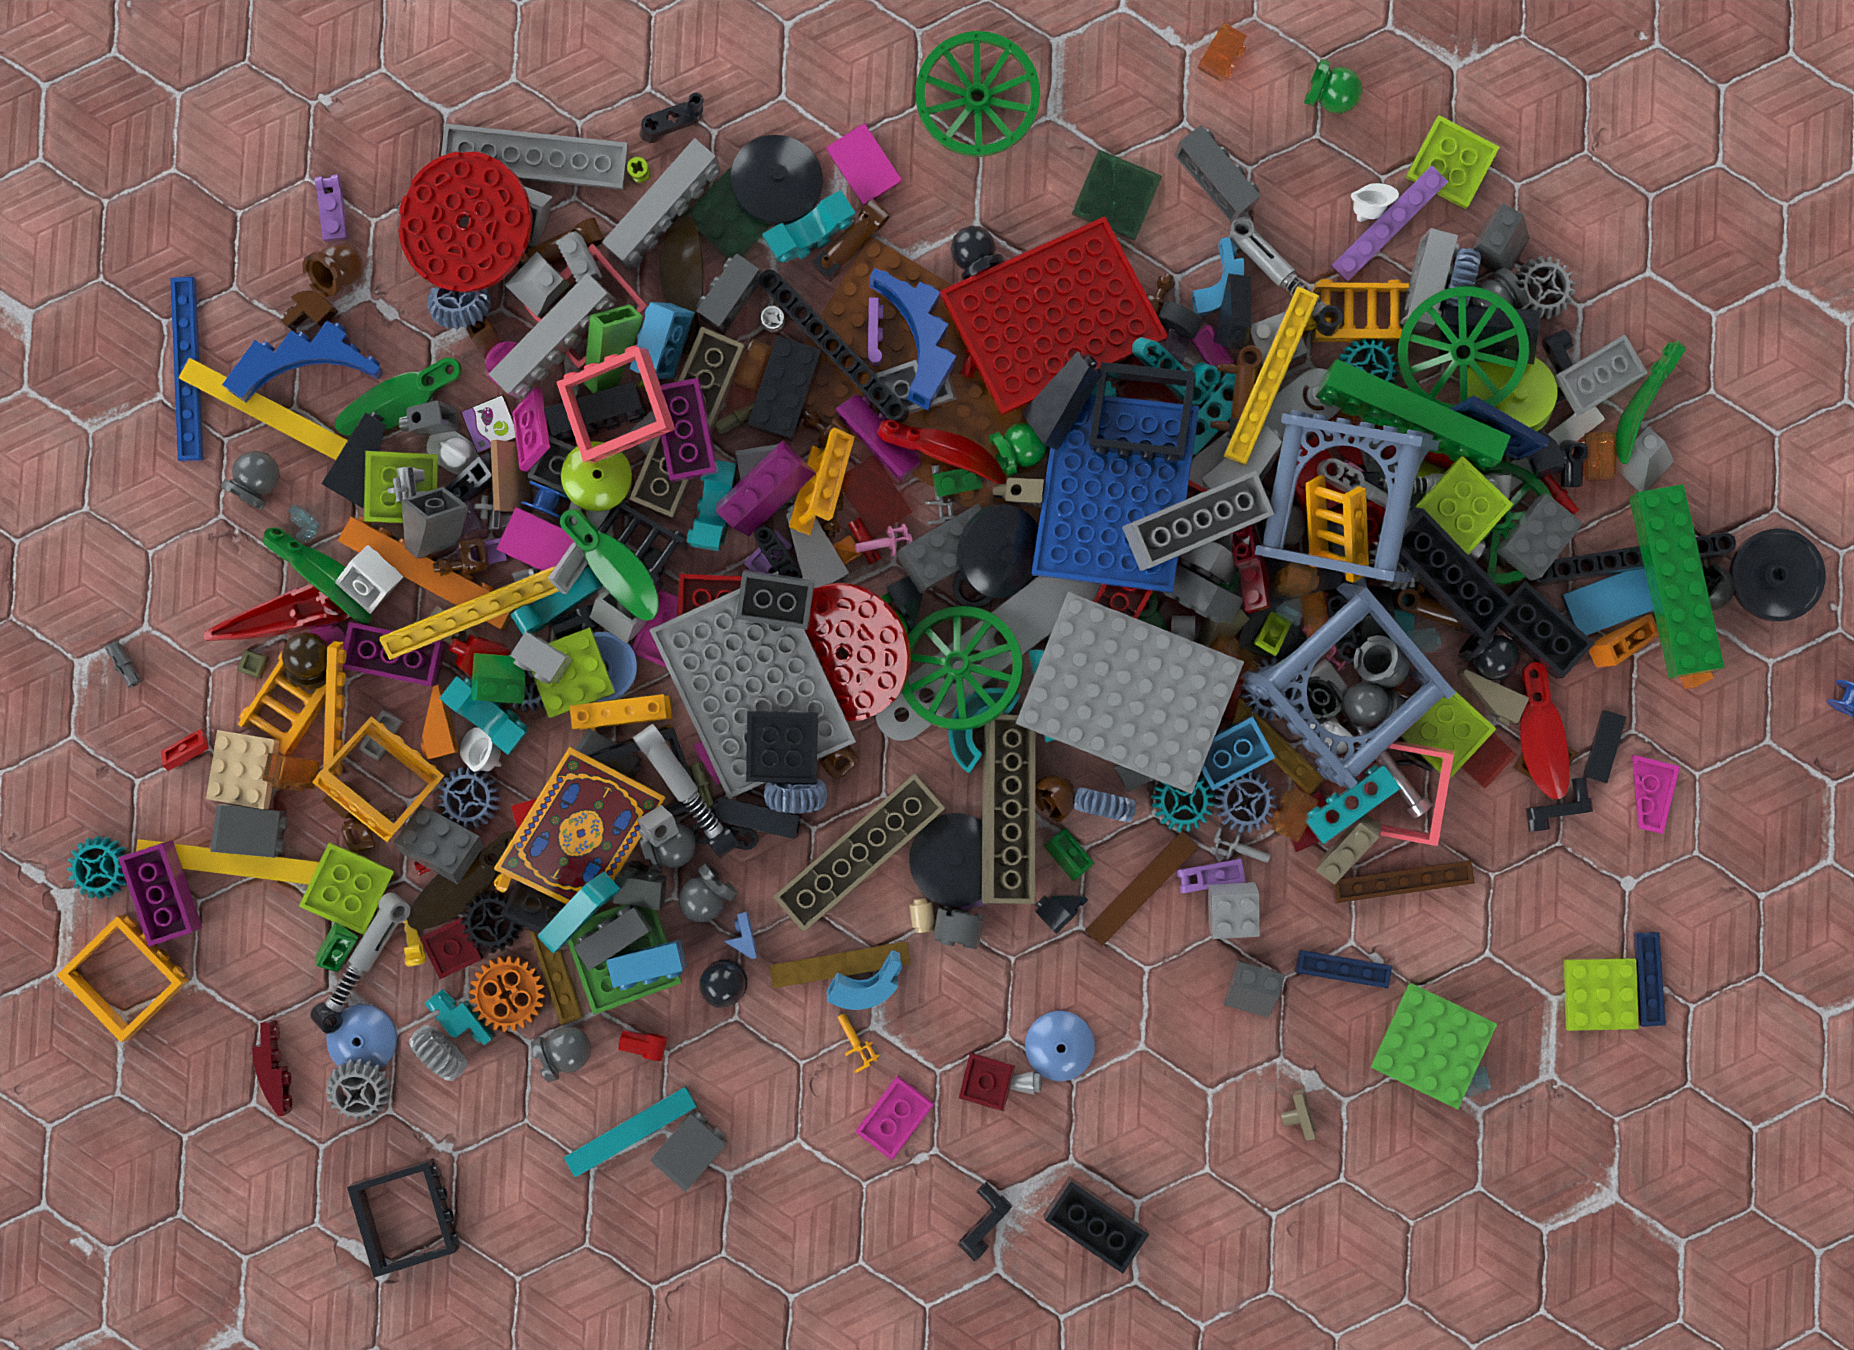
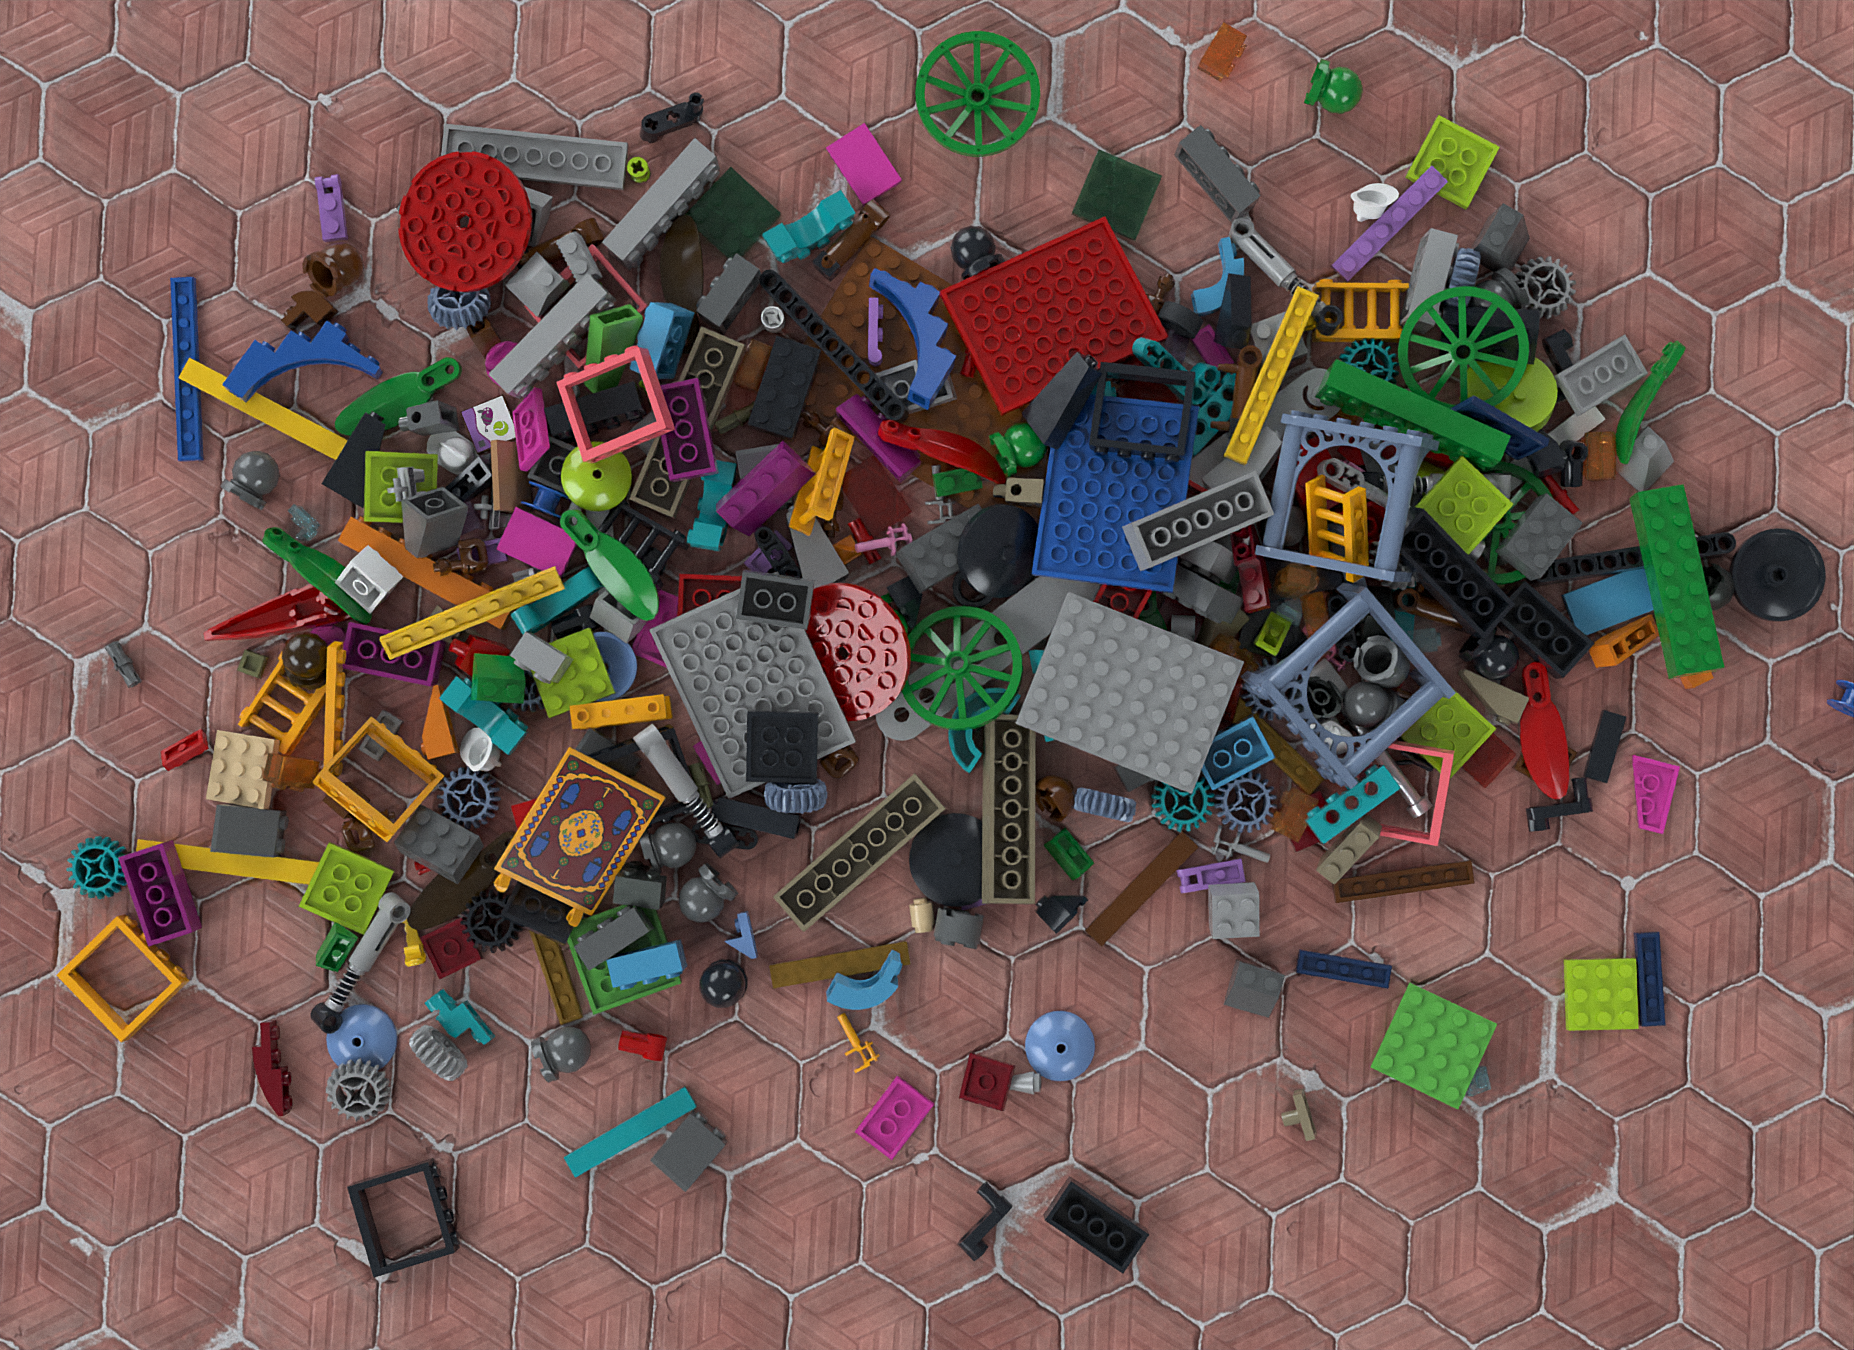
orange gear [469,955,546,1032] -> none
teal beam [537,871,621,954] -> none
light grey tile [548,542,588,594] -> none
light grey brick [637,805,679,847] -> none
black dish [730,135,823,225] -> none

